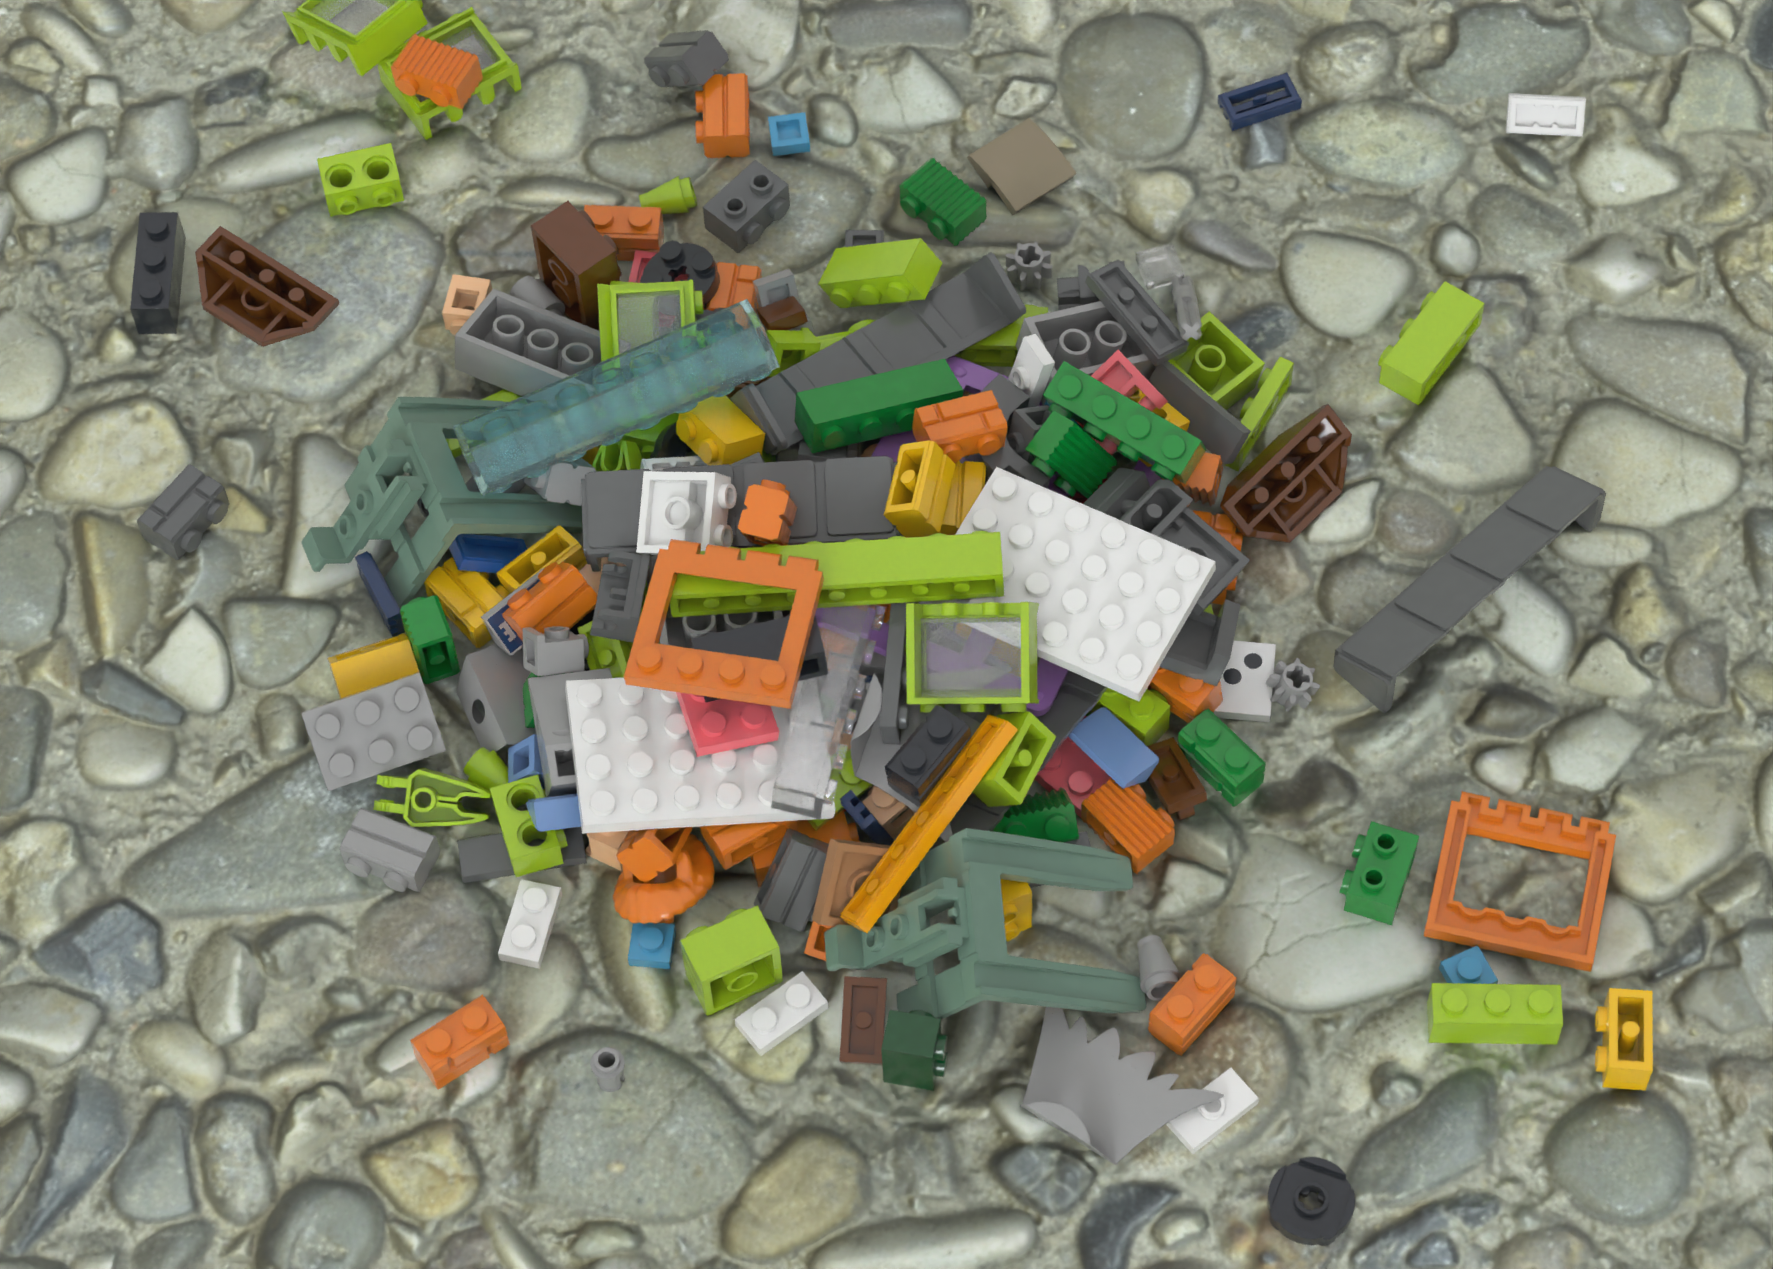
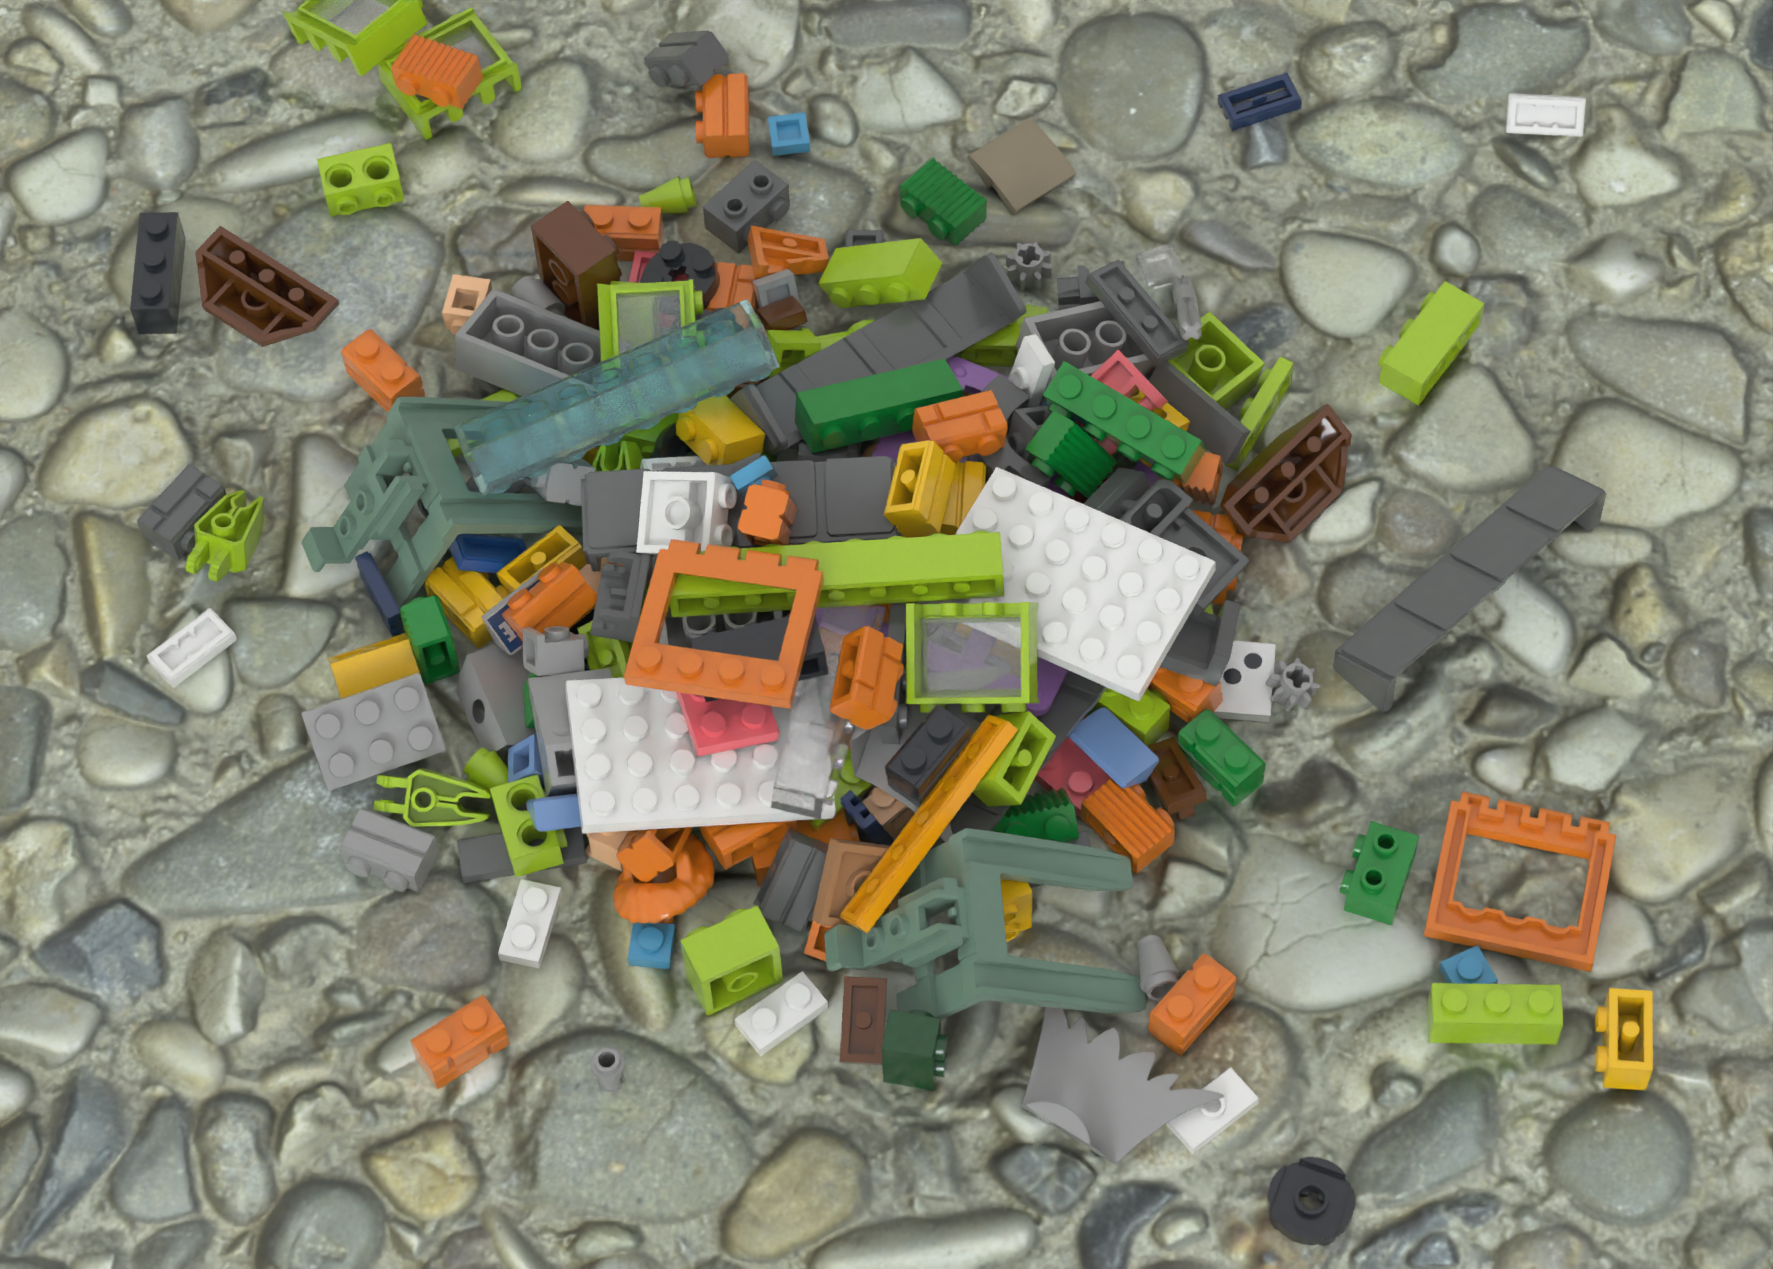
none -> white plate [147,608,237,688]
none -> lime hinge [186,490,264,582]
none -> orange brick [341,329,426,413]
none -> dark azure plate [730,455,778,496]
none -> orange wing [747,226,829,279]
none -> orange brick [829,626,904,730]

